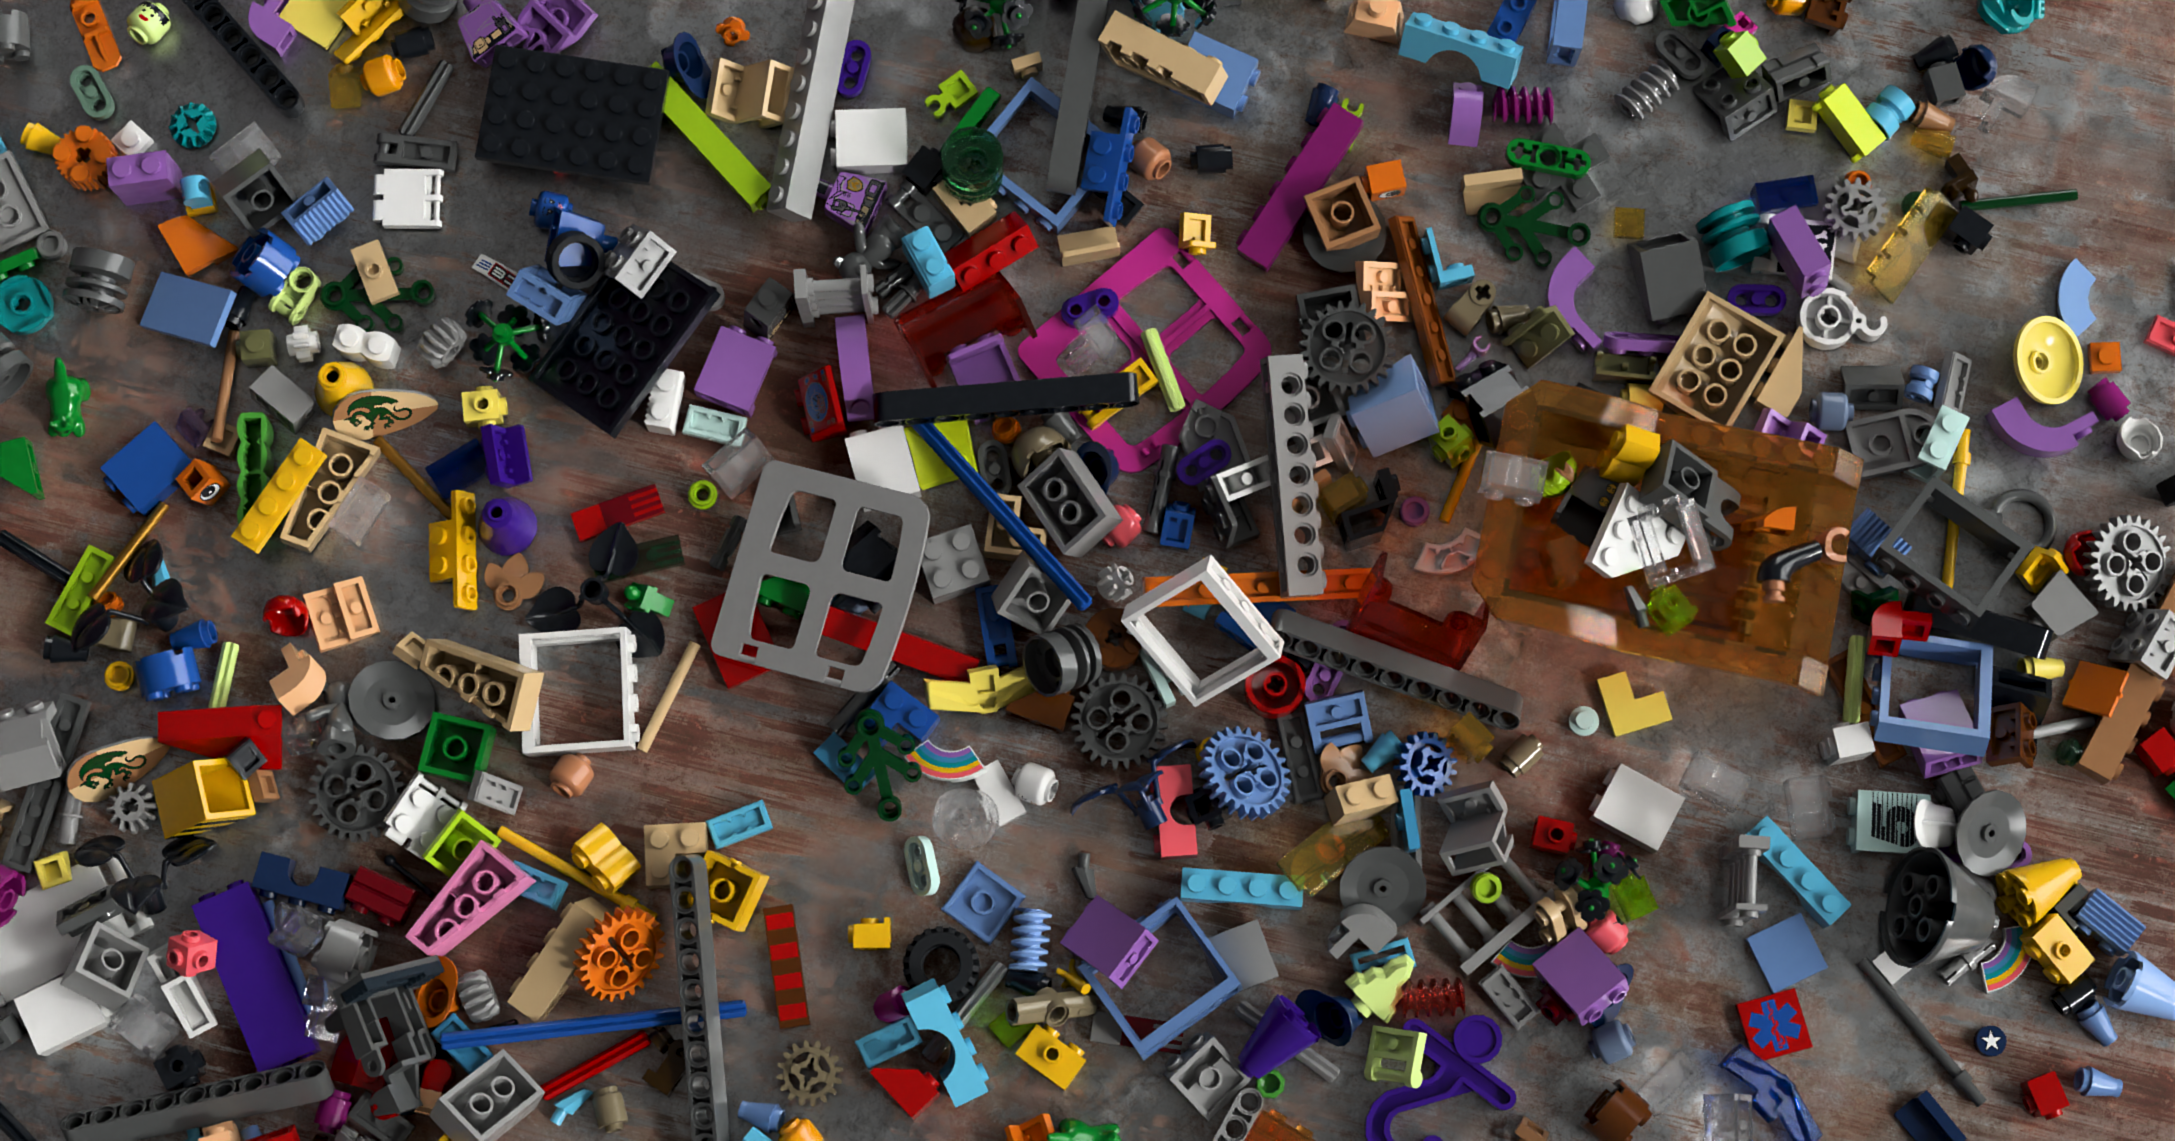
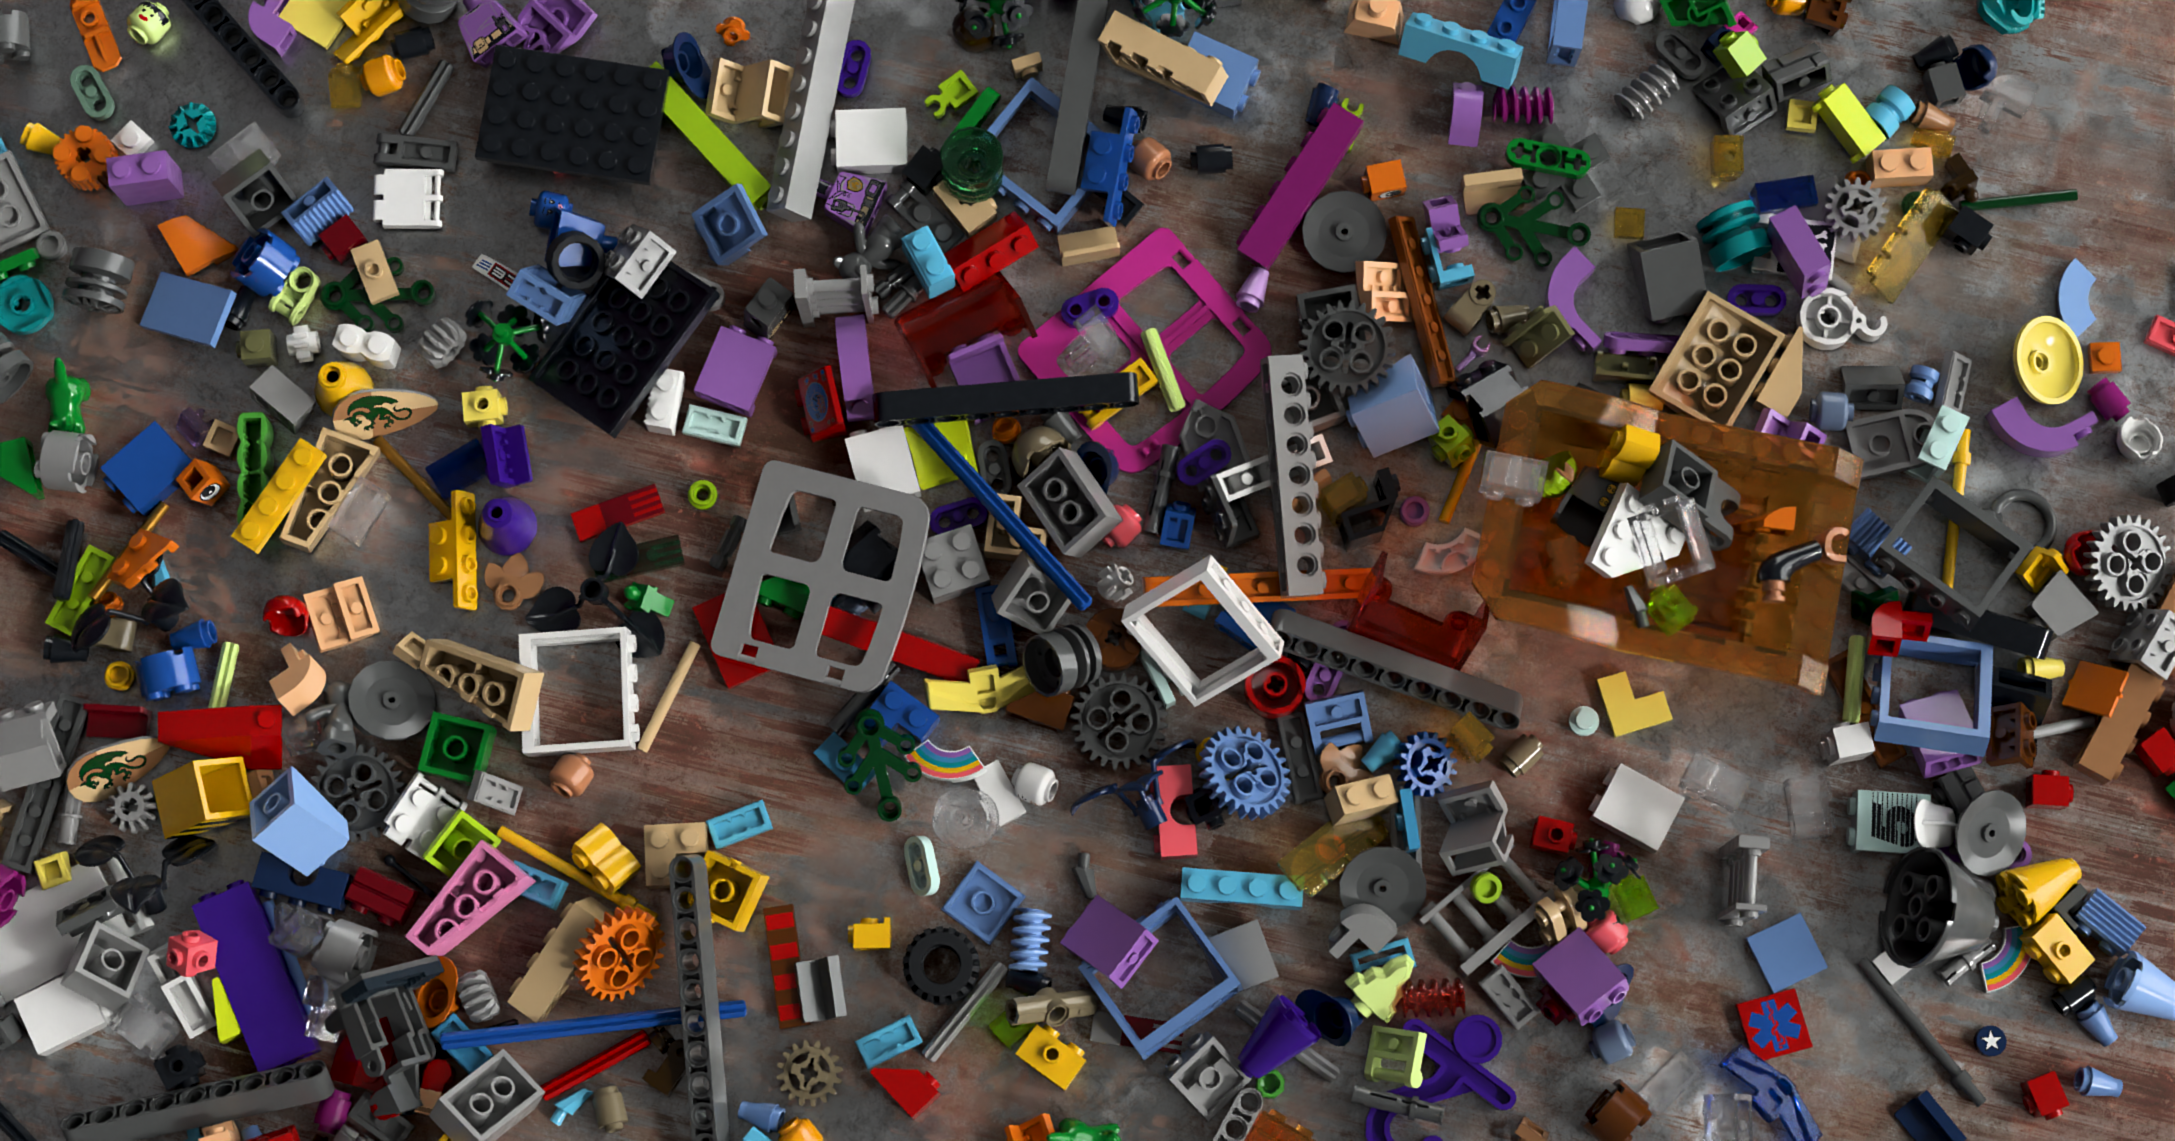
medium azure leg [180,175,218,218] -> none
medium nougat bar [210,330,240,443] -> none
black tile [223,737,267,781] -> none
clear brick [701,427,775,500] -> none
magenta brick [873,986,910,1023] -> none
medium azure arch [901,978,989,1108] -> none
yellow bar [1056,959,1091,995] -> none
yellow bracket [1178,212,1216,255] -> none
medium nougat slope [1303,175,1381,251] -> none
light grey plate [1323,414,1359,474] -> none
medium azure arch [1745,816,1852,929] -> none
clear green plate [2055,737,2083,767] -> none
none -> light grey brick [34,430,99,493]
none -> black axle [52,519,85,602]
none -> dark red panel [83,703,152,740]
none -> orange wing [107,528,179,590]
none -> neon yellow slope [212,977,244,1044]
none -> light blue slope [249,766,349,877]
none -> dark red brick [318,214,369,265]
none -> medium blue plate [691,183,768,266]
none -> dark grey panel [794,955,847,1023]
none -> dark purple plate [930,497,988,535]
none -> lavender cone [1236,267,1269,313]
none -> dark grey pin [1351,1084,1446,1125]
none -> medium lavender brick [1422,195,1469,253]
none -> clear yellow brick [1710,135,1744,182]
none -> light nougat brick [1865,147,1934,188]
none -> red brick [2025,770,2074,810]

